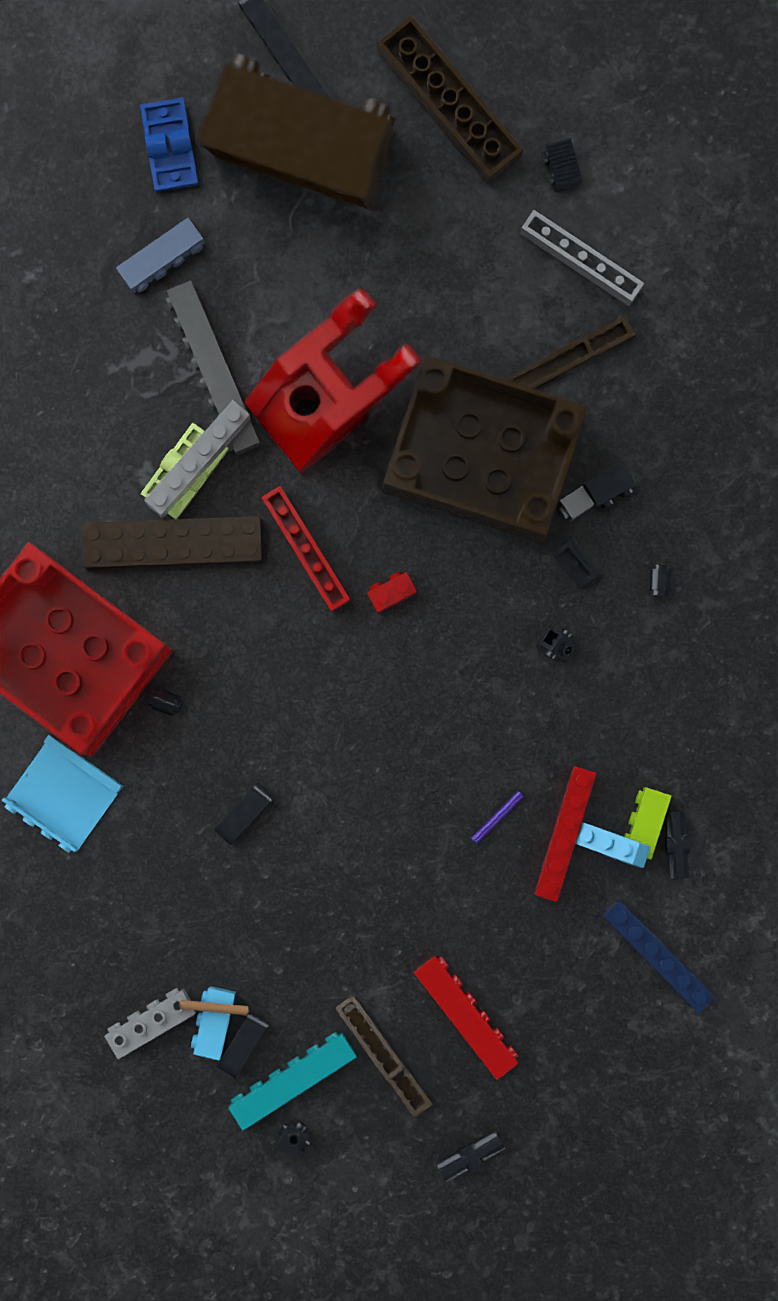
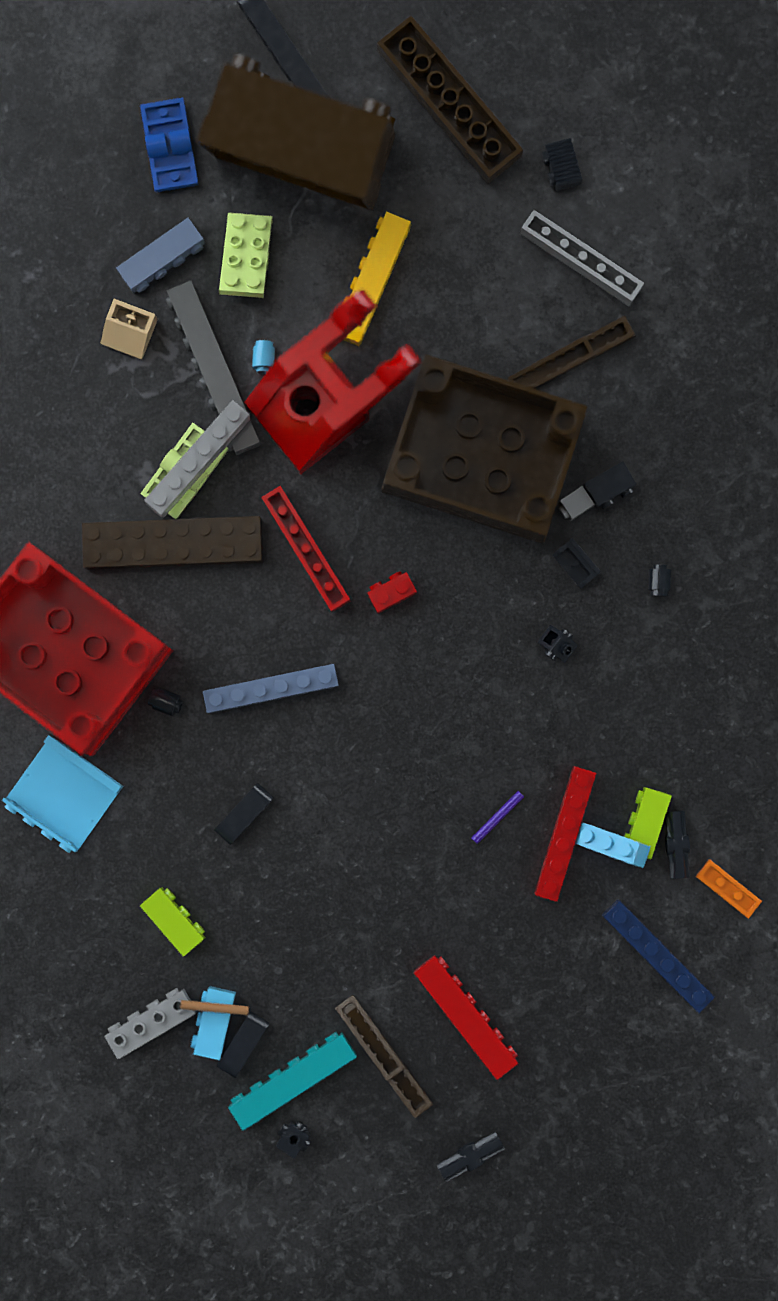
none -> tan slope [101,299,158,360]
none -> lime brick [140,887,206,957]
none -> sand blue brick [203,664,339,713]
none -> yellowish green plate [219,213,272,298]
none -> medium azure brick [252,340,275,374]
none -> yellow brick [344,212,411,347]
none -> orange tile [695,859,762,919]

